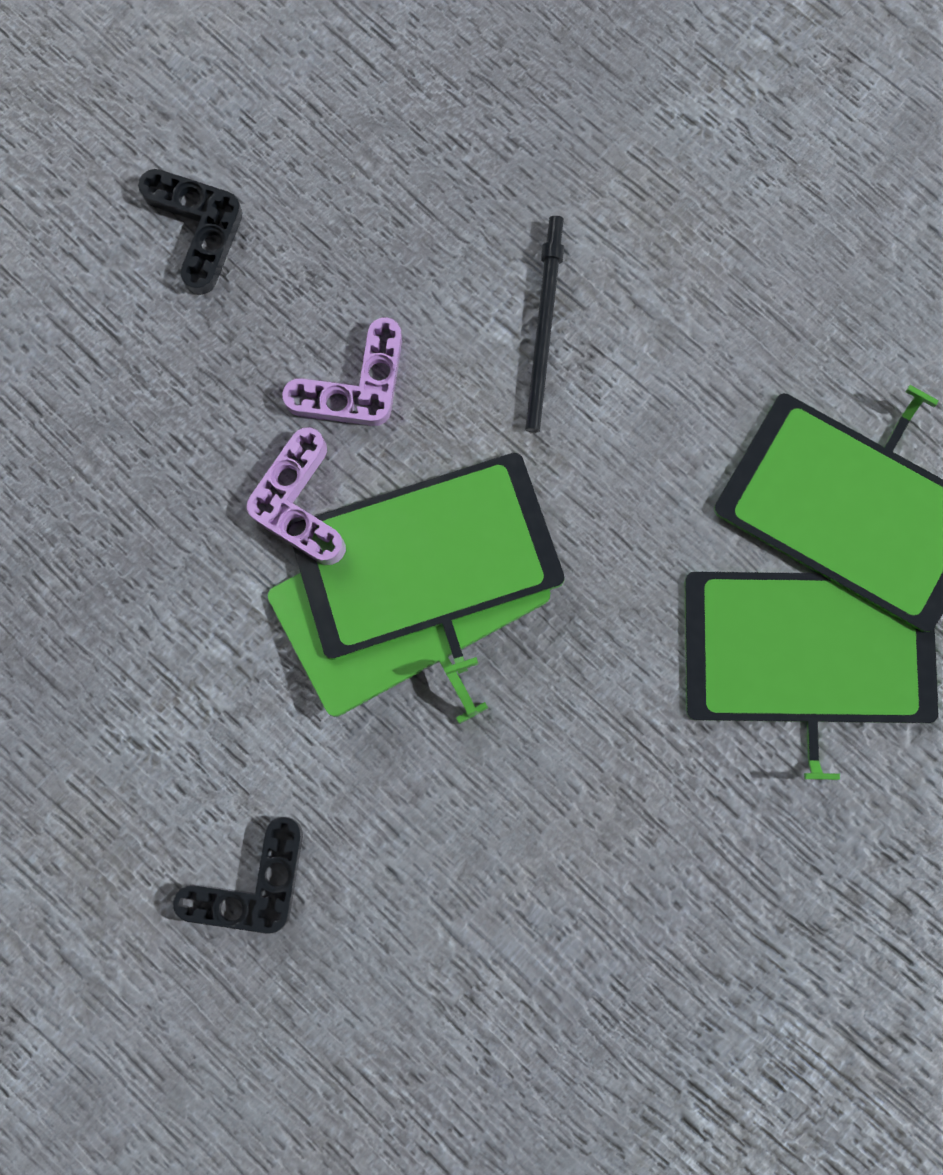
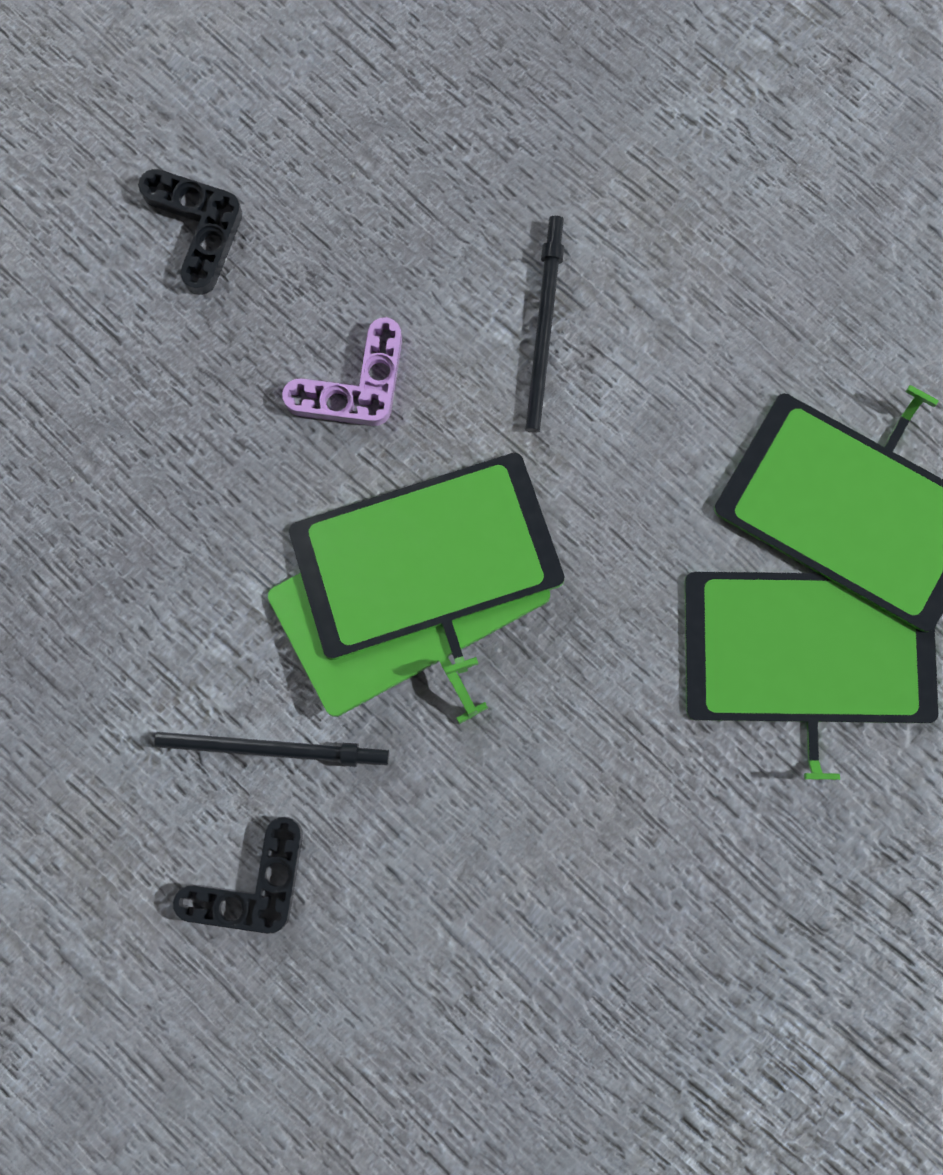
lavender beam [247,427,346,565] -> none
none -> black bar [154,732,389,767]

